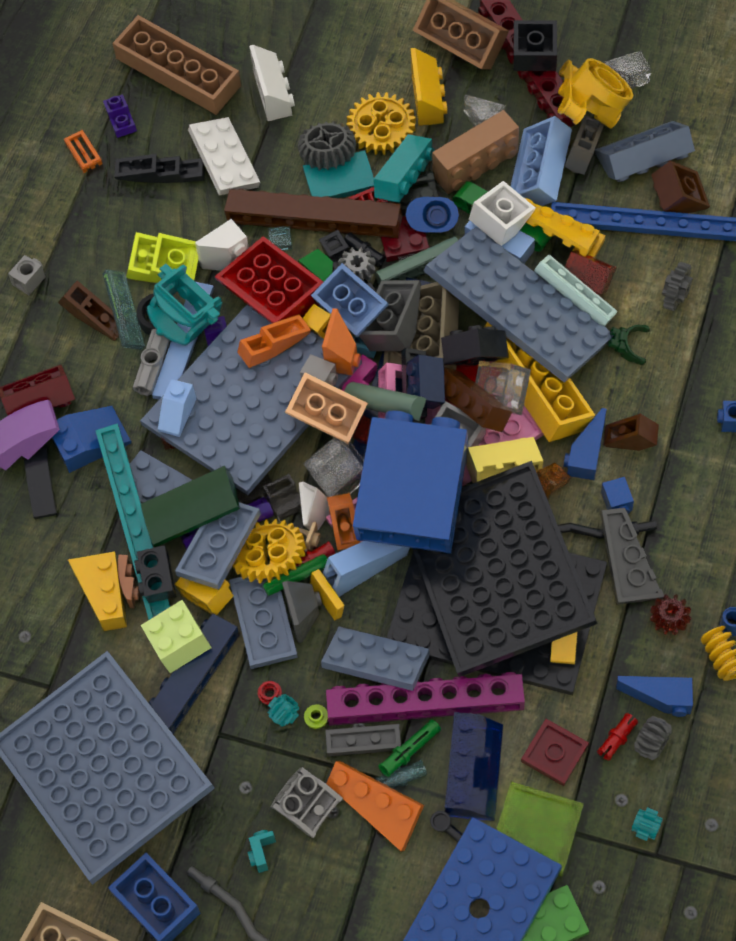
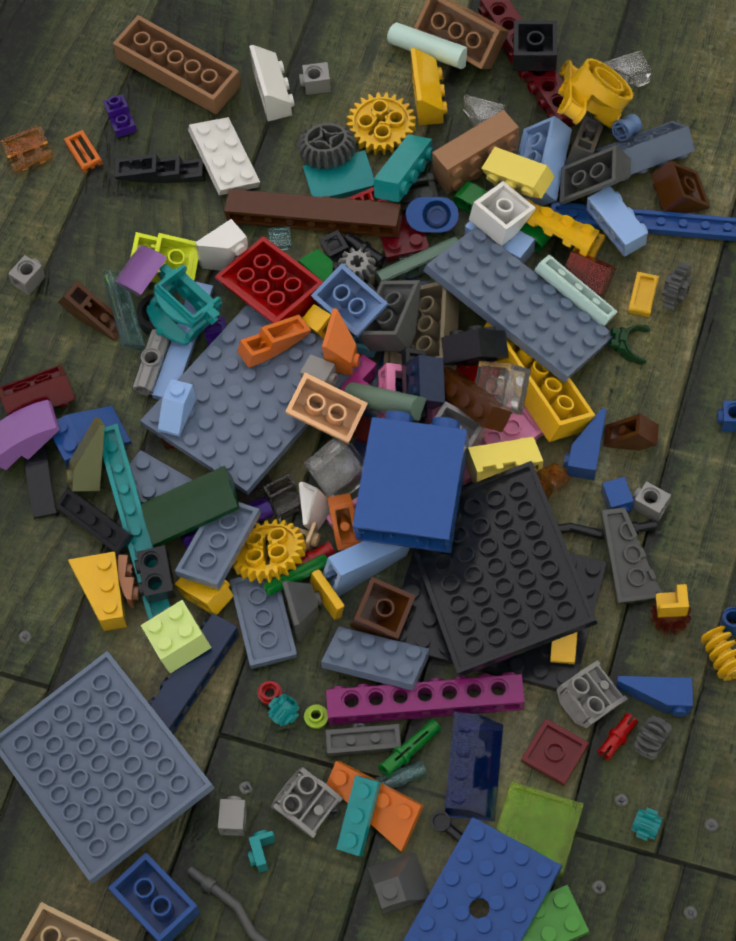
none -> clear orange plate [0,125,53,172]
none -> black tile [55,487,134,555]
none -> olive slope [64,417,105,491]
none -> medium lavender slope [114,245,167,296]
none -> light grey brick [218,796,247,836]
none -> light grey brick [299,62,331,95]
none -> teal plate [336,775,381,856]
none -> reddish brown slope [350,577,416,640]
none -> dark grey slope [367,852,429,916]
none -> light aqua brick [387,22,467,69]
none -> light yellow wedge [481,147,555,199]
none -> light grey slope [557,660,628,729]
none -> dark grey slope [560,145,631,205]
none -> light blue brick [586,186,648,257]
none -> medium blue wheel [612,114,642,141]
none -> yellow tile [628,272,659,317]
none -> light grey brick [633,481,671,523]
none -> yellow panel [656,584,689,617]

